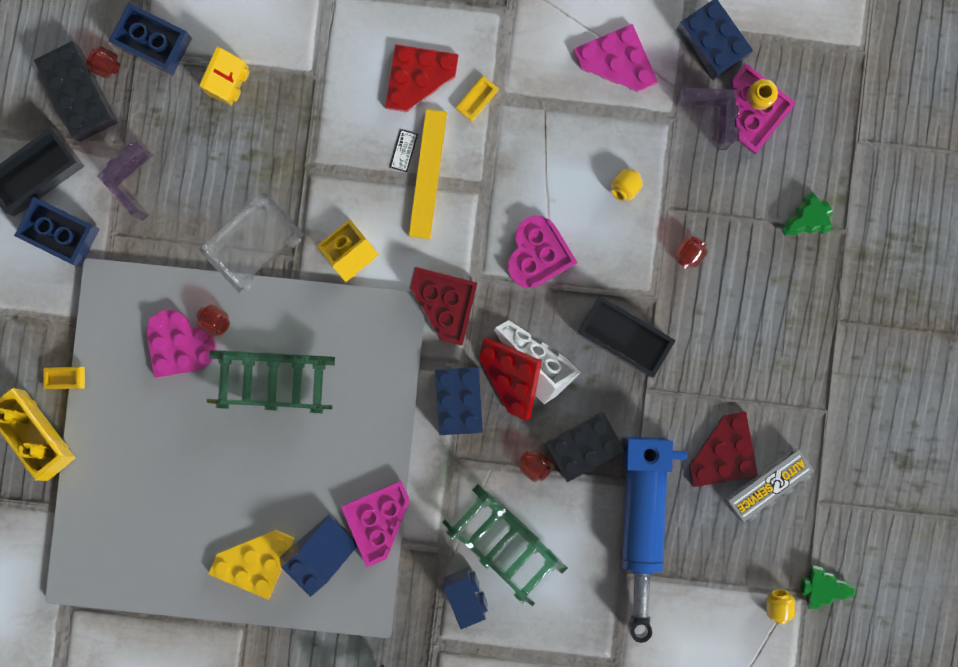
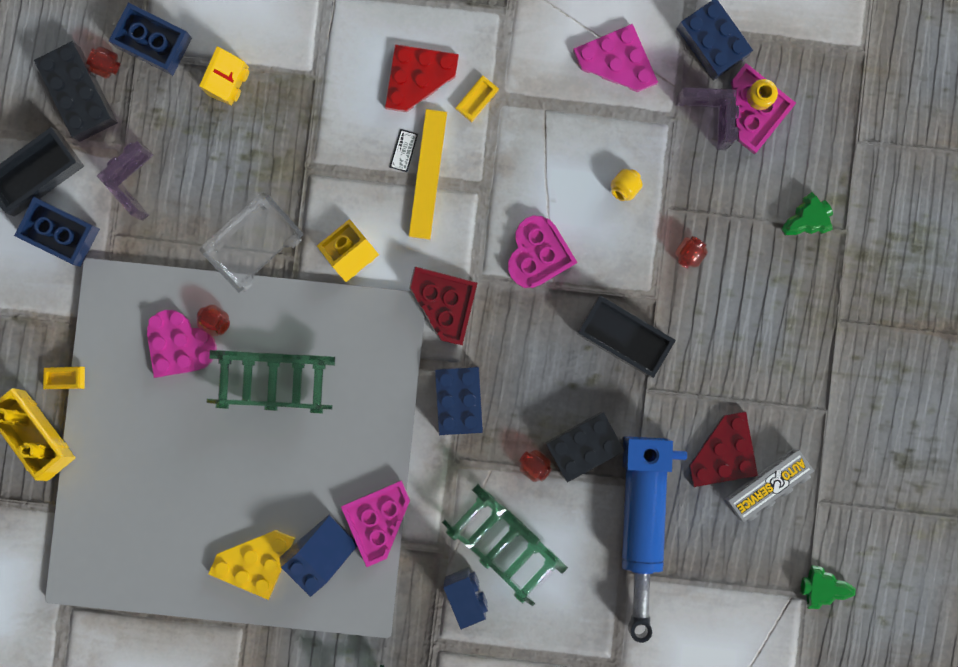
red plate [480,337,542,421] -> none
white wedge [494,320,581,404] -> none
yellow head [766,589,795,624] -> none

